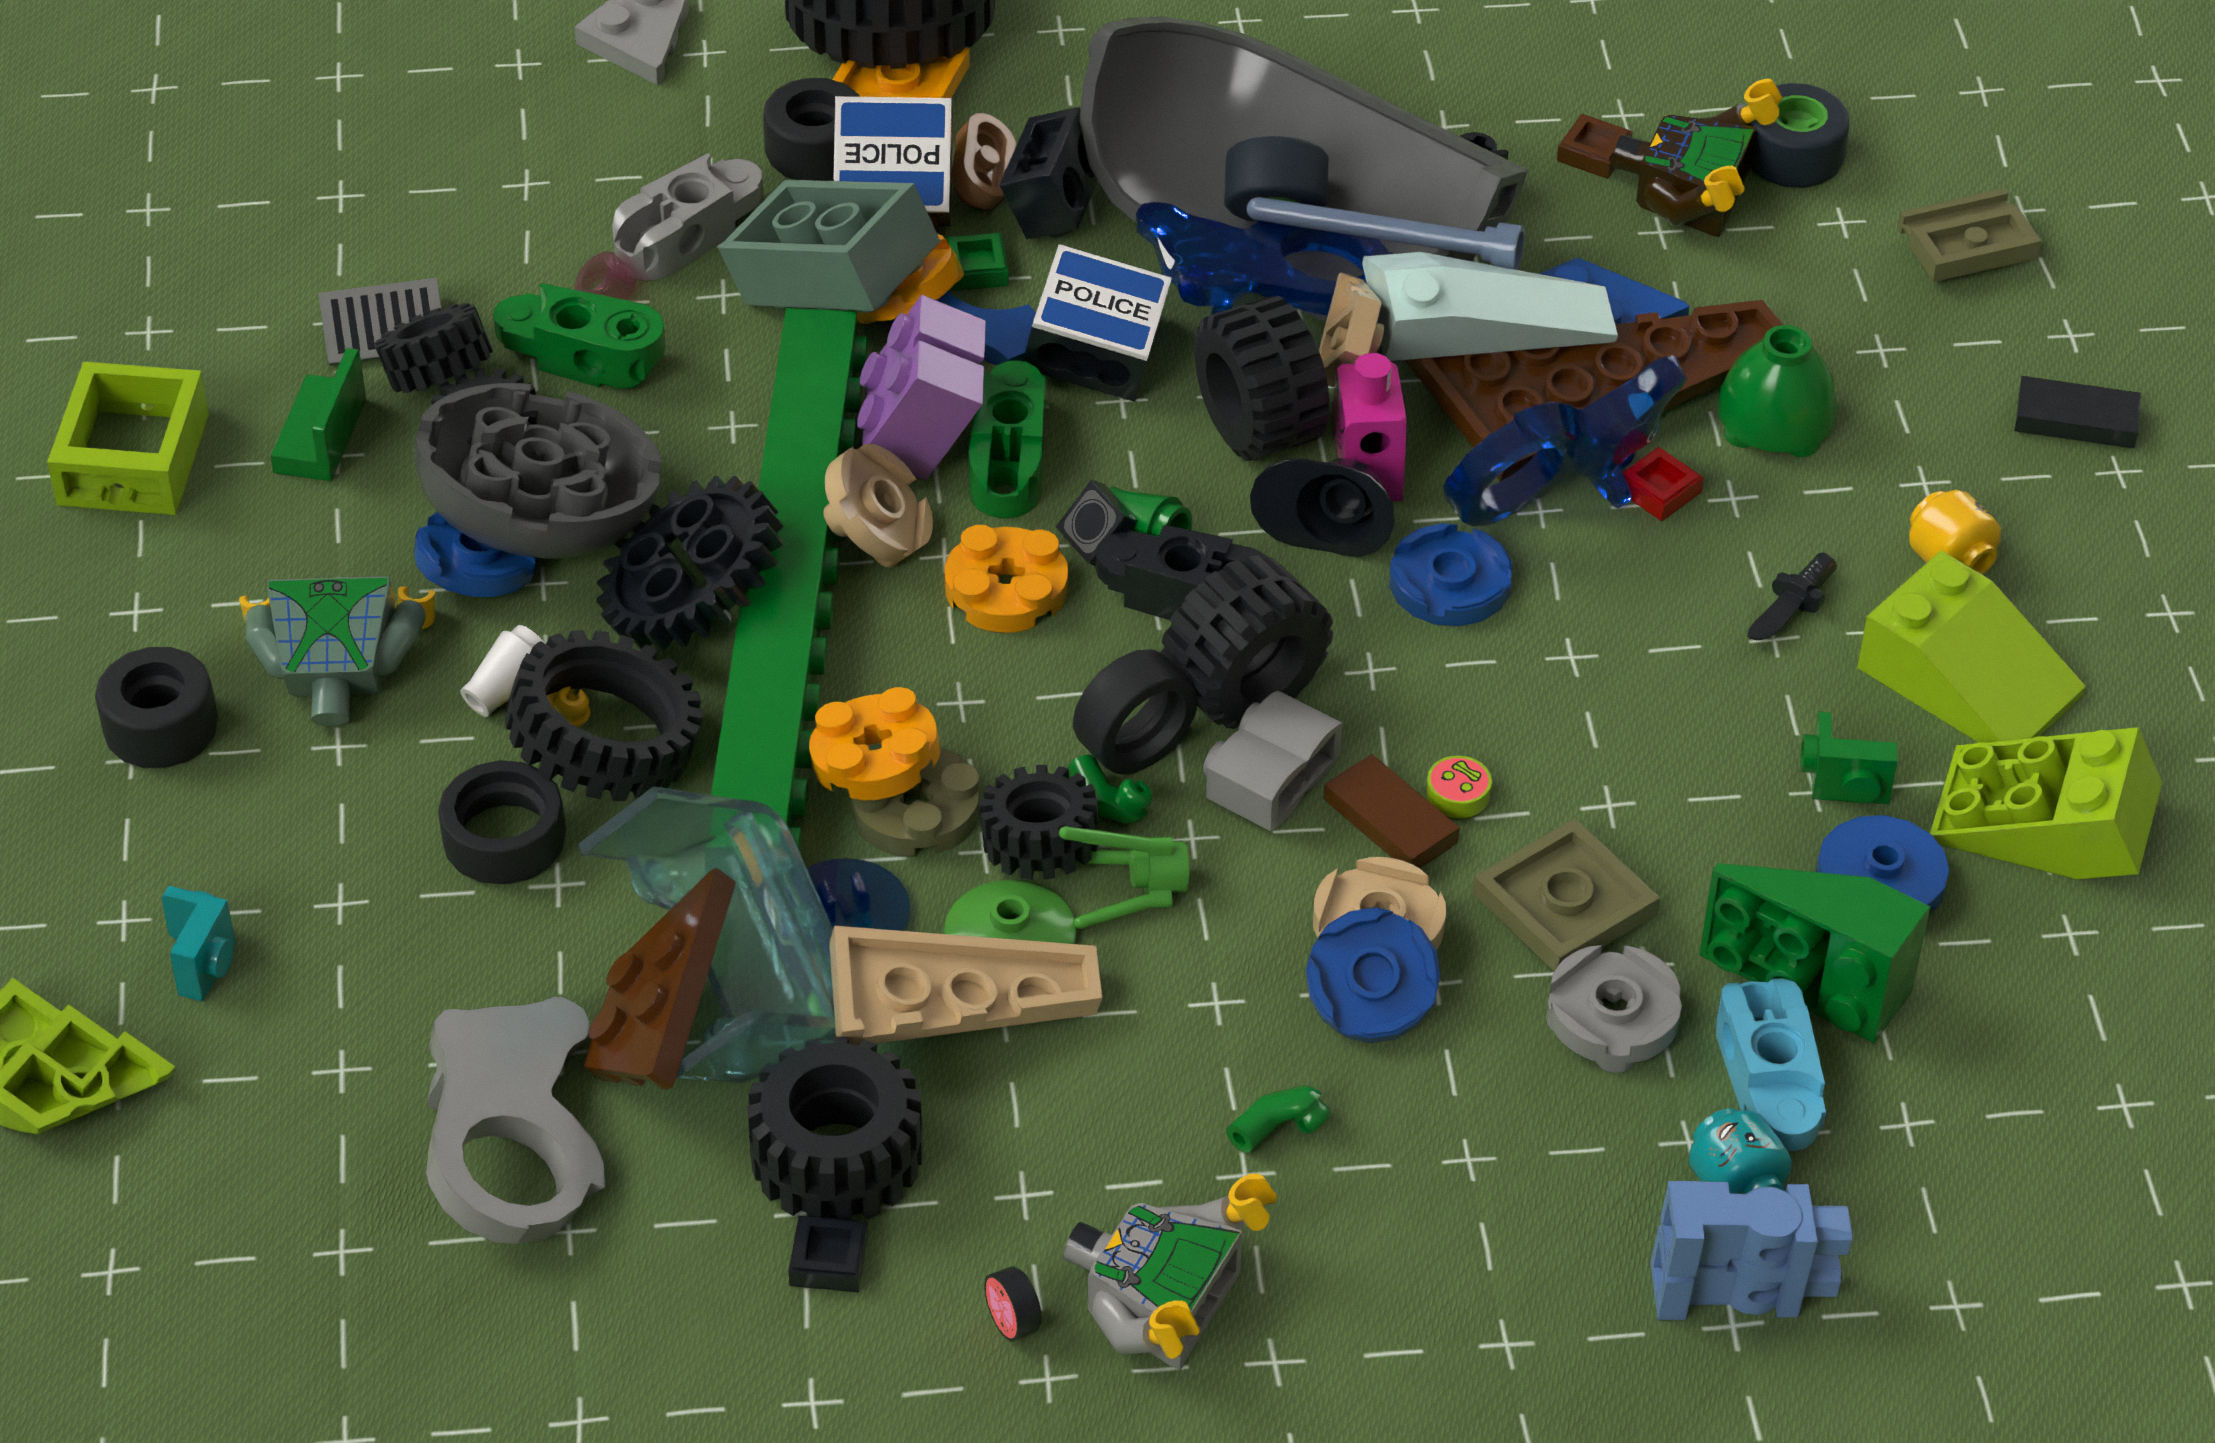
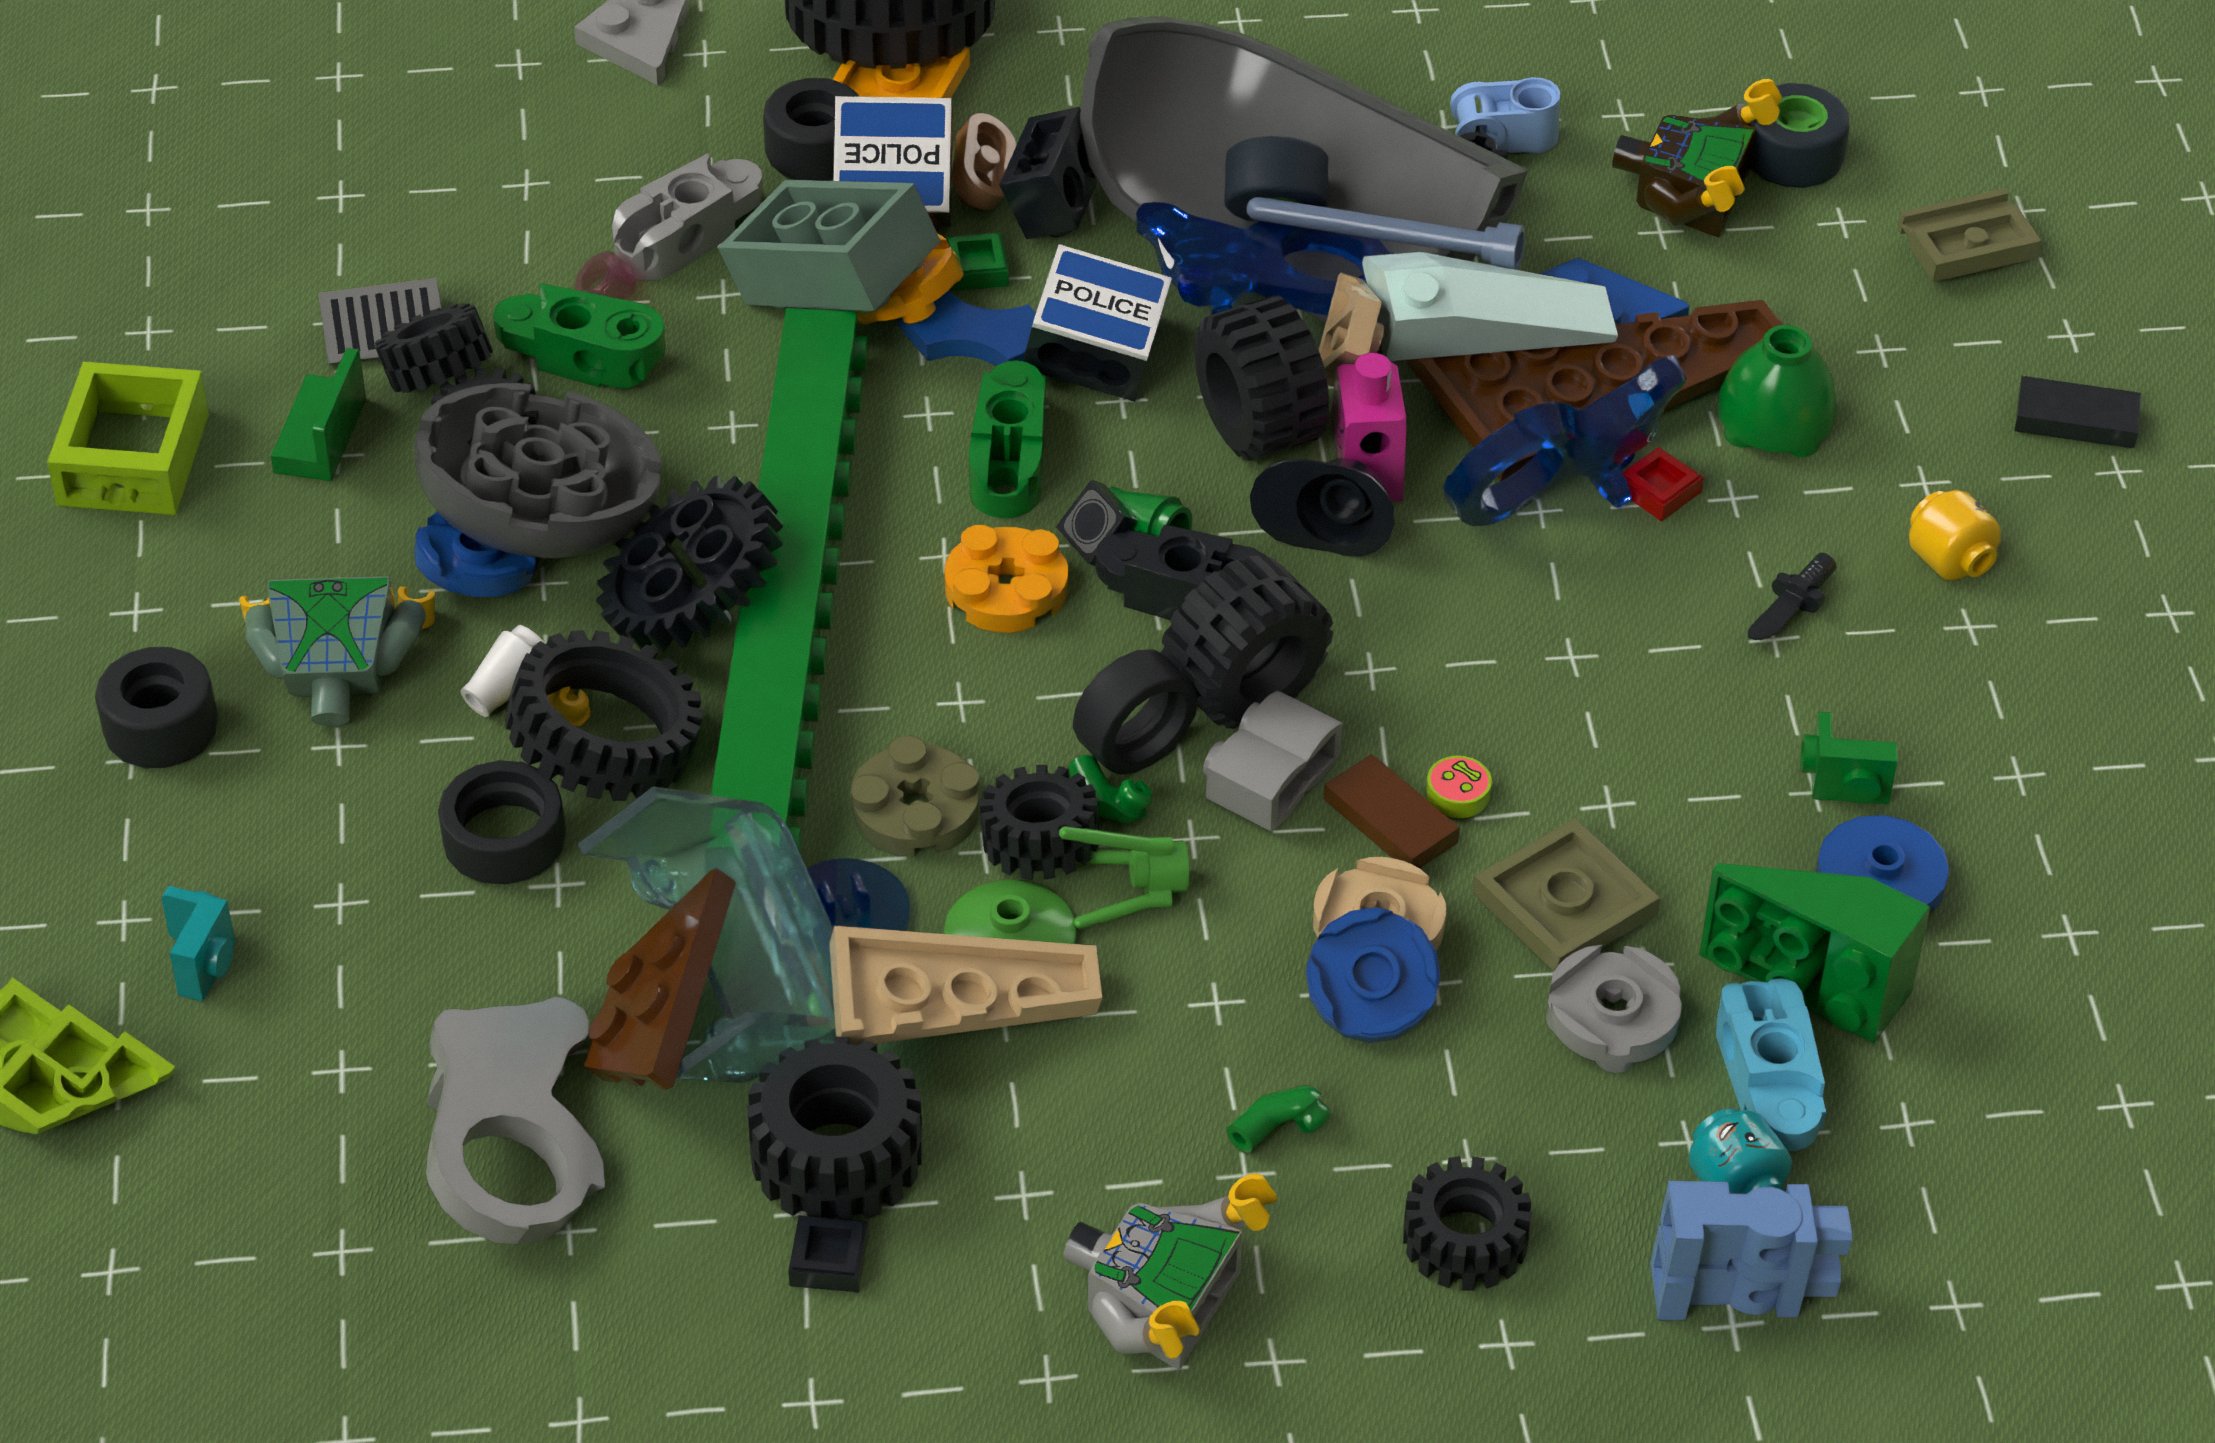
light orange plate [809,687,941,800] -> none
tan plate [823,444,933,568] -> none
medium lavender piece [857,295,986,480] -> none
black tile [984,1266,1042,1342] -> none
blue tile [1389,523,1512,626] -> none
reddish brown tile [1557,114,1633,179] -> none
lime slope [1857,550,2086,743] -> none
lime slope [1930,727,2162,879] -> none
none -> black tyre [1403,1156,1532,1291]
none -> light blue piece [1450,77,1560,154]

